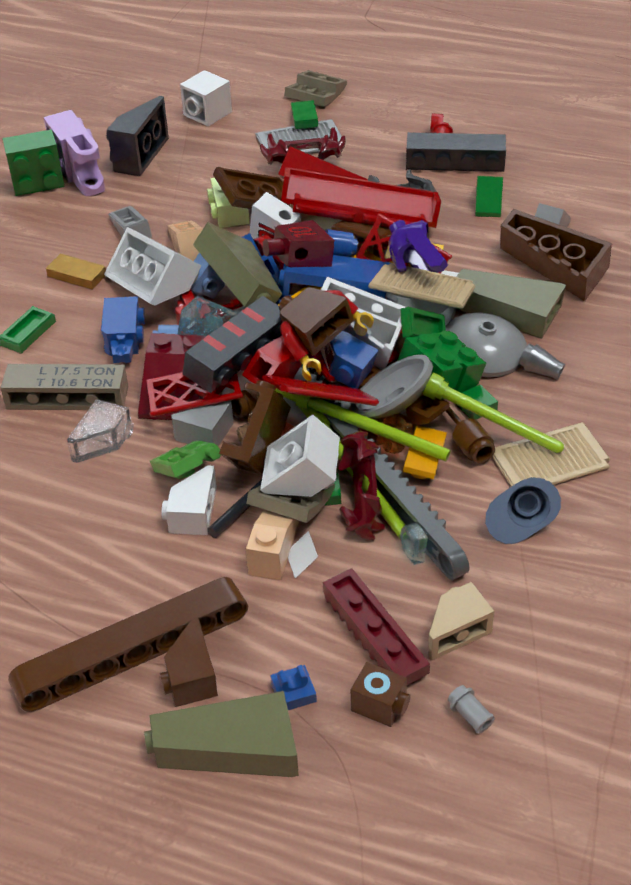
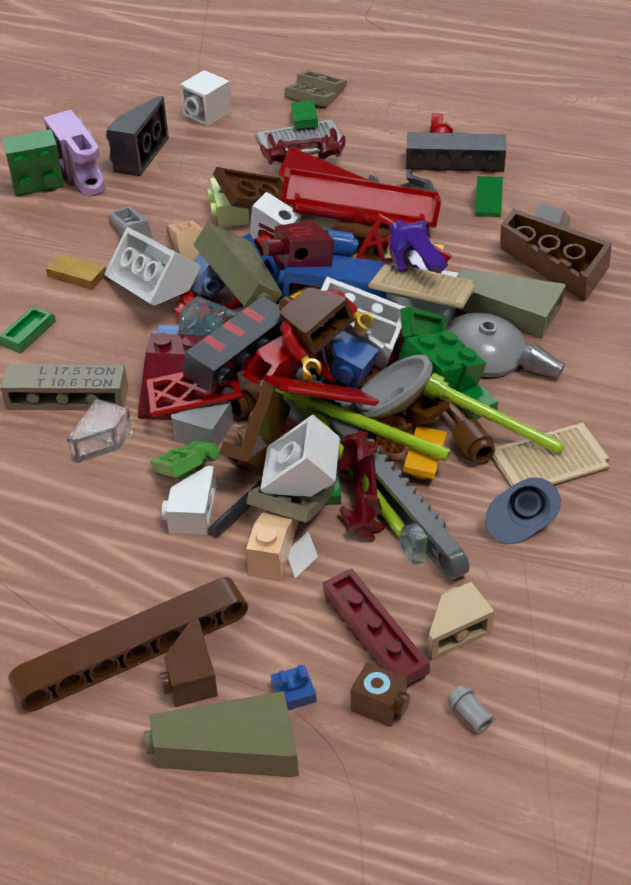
hinge [101,296,145,363] -> none

